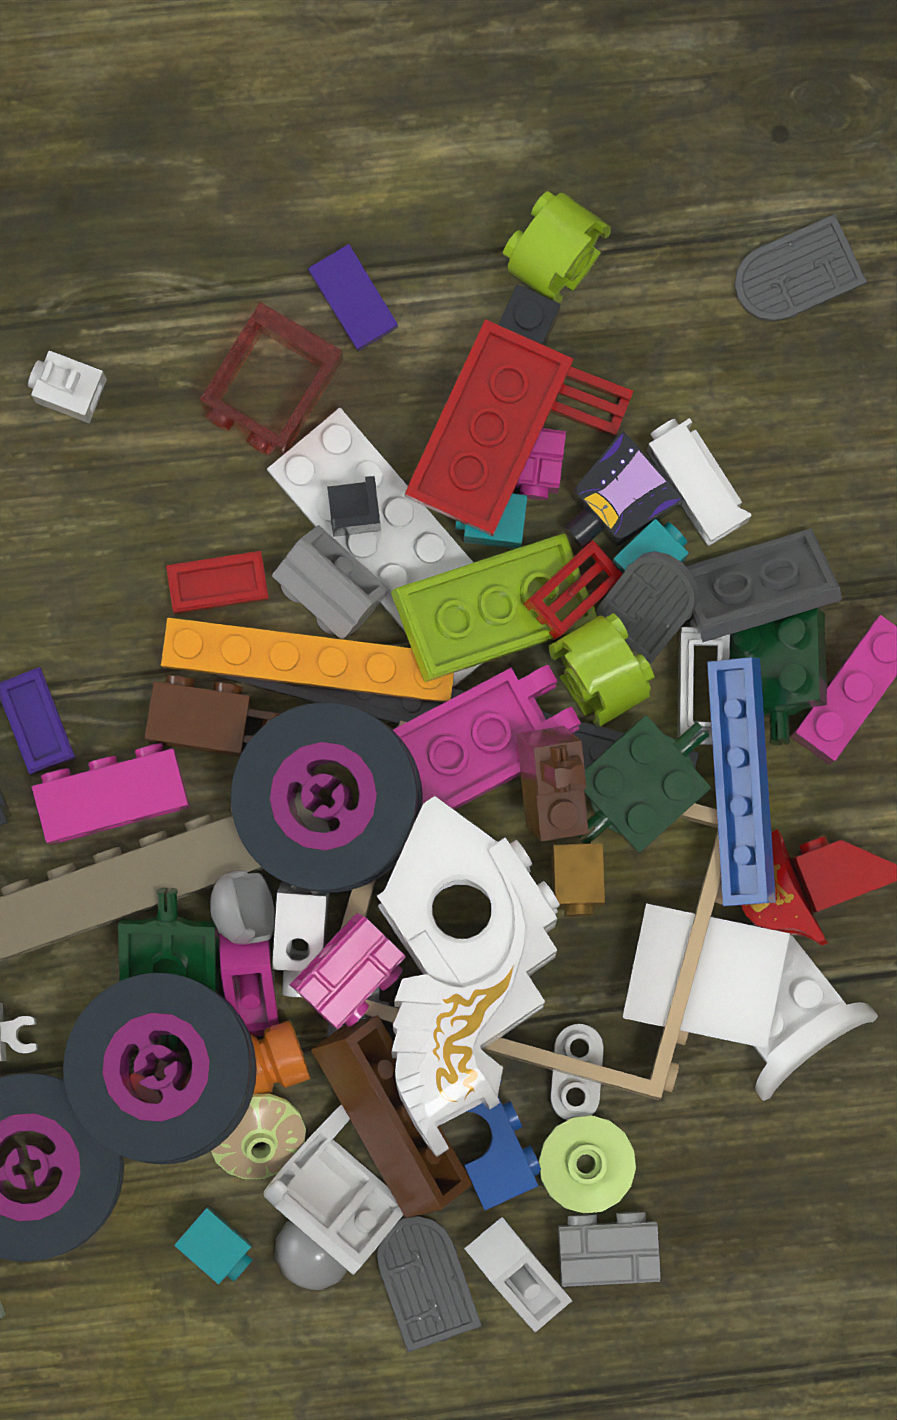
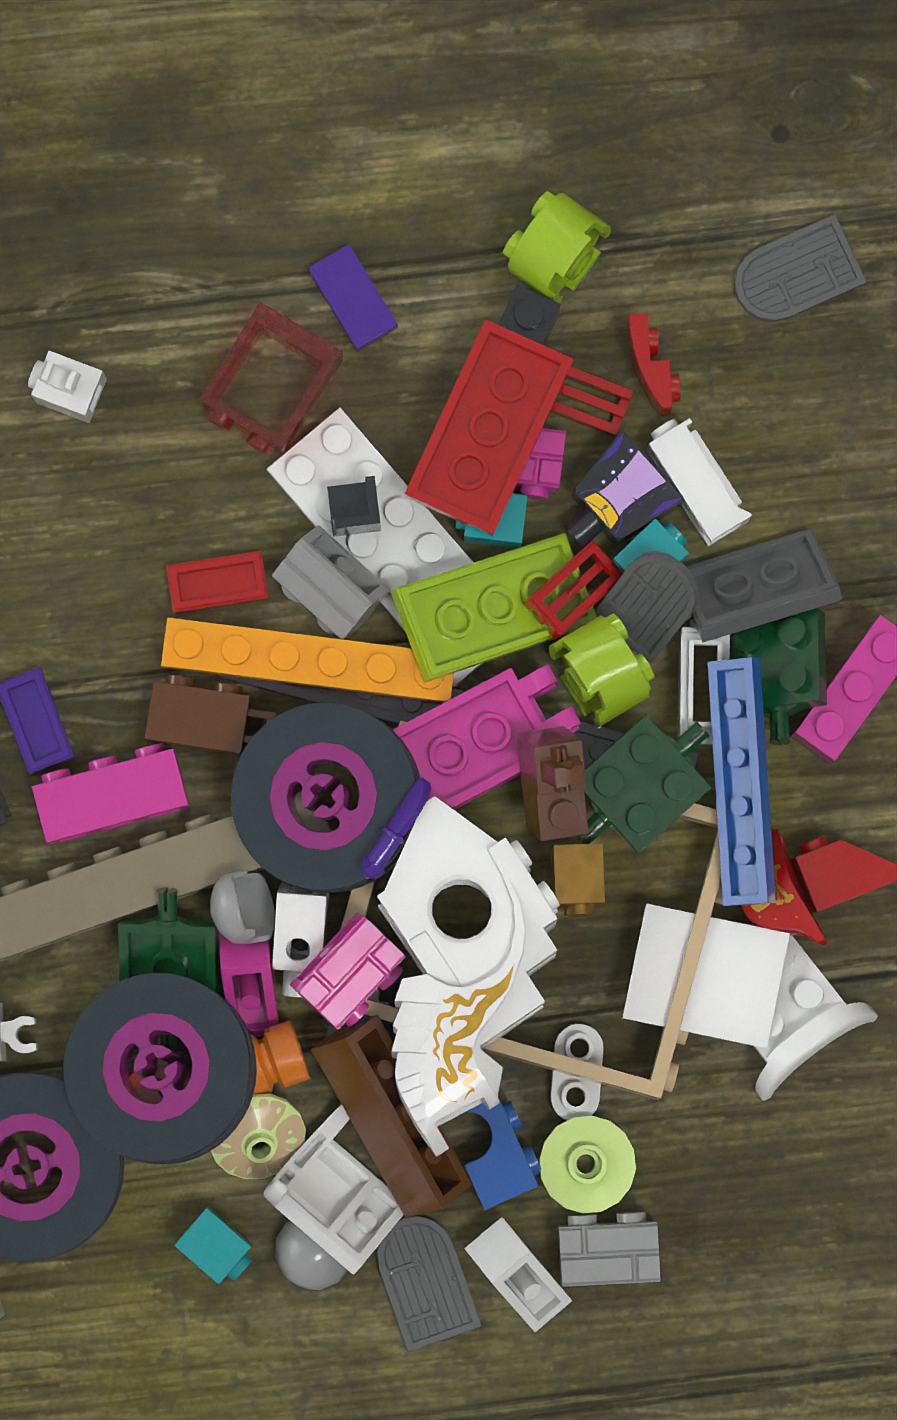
none -> dark purple piece [361,777,431,879]
none -> red slope [626,313,680,416]

